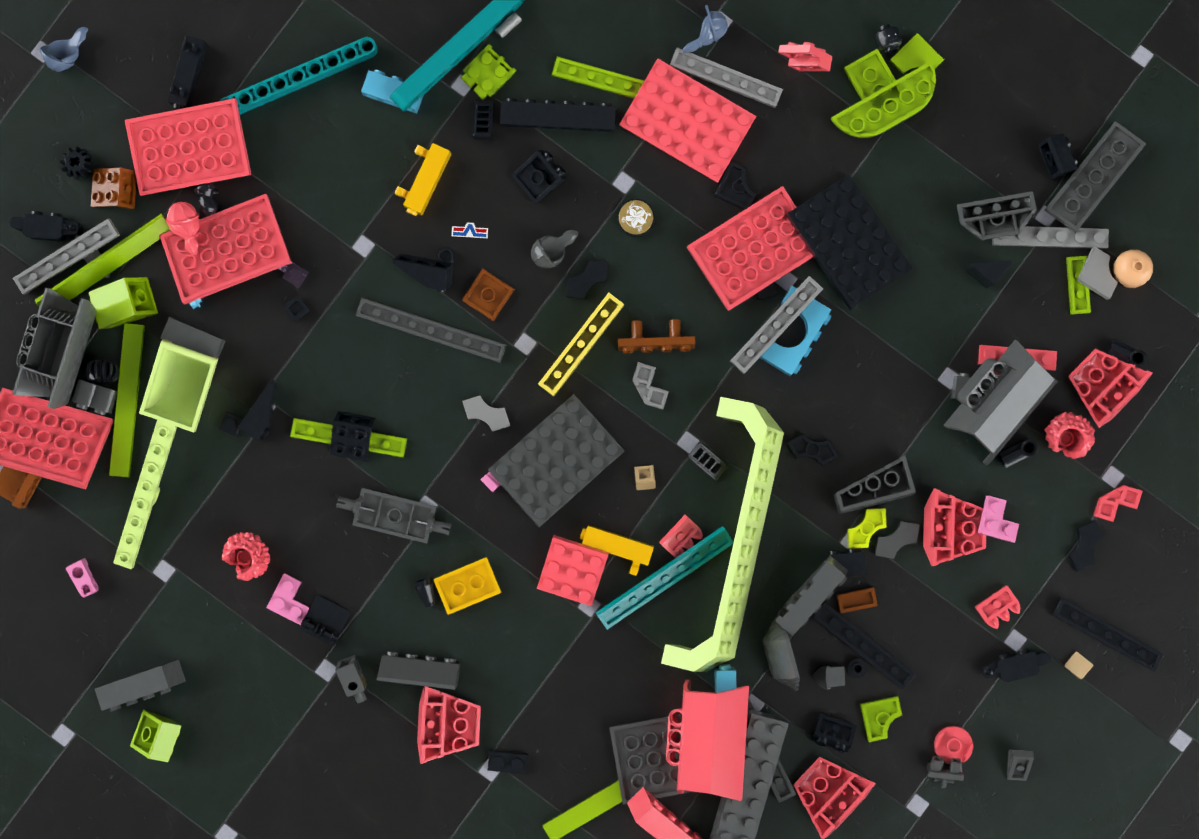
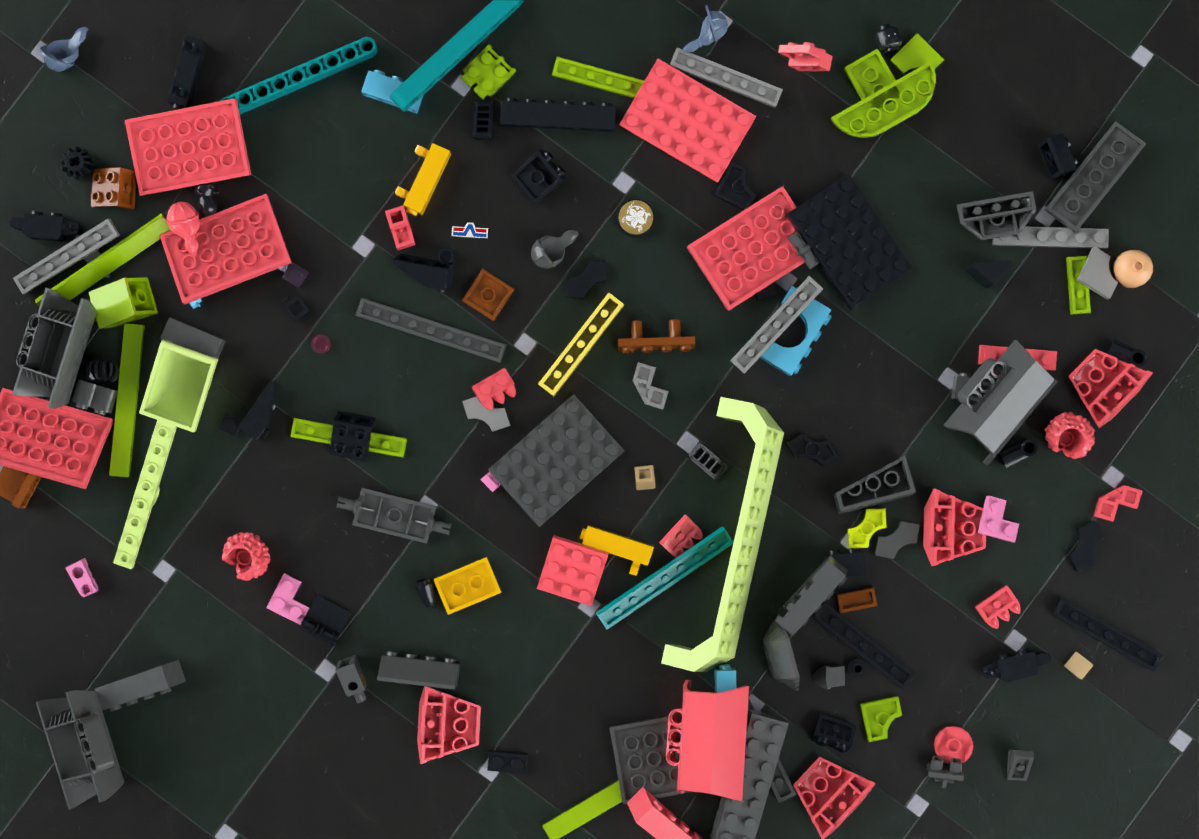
lime slope [130,710,181,762] -> none
light grey axle [495,12,522,38] -> none
none -> dark grey panel [36,690,125,809]
none -> clear pink plate [311,334,331,354]
none -> coral brick [385,206,416,250]
none -> coral plate [472,368,516,410]
none -> dark grey pin [788,231,820,269]

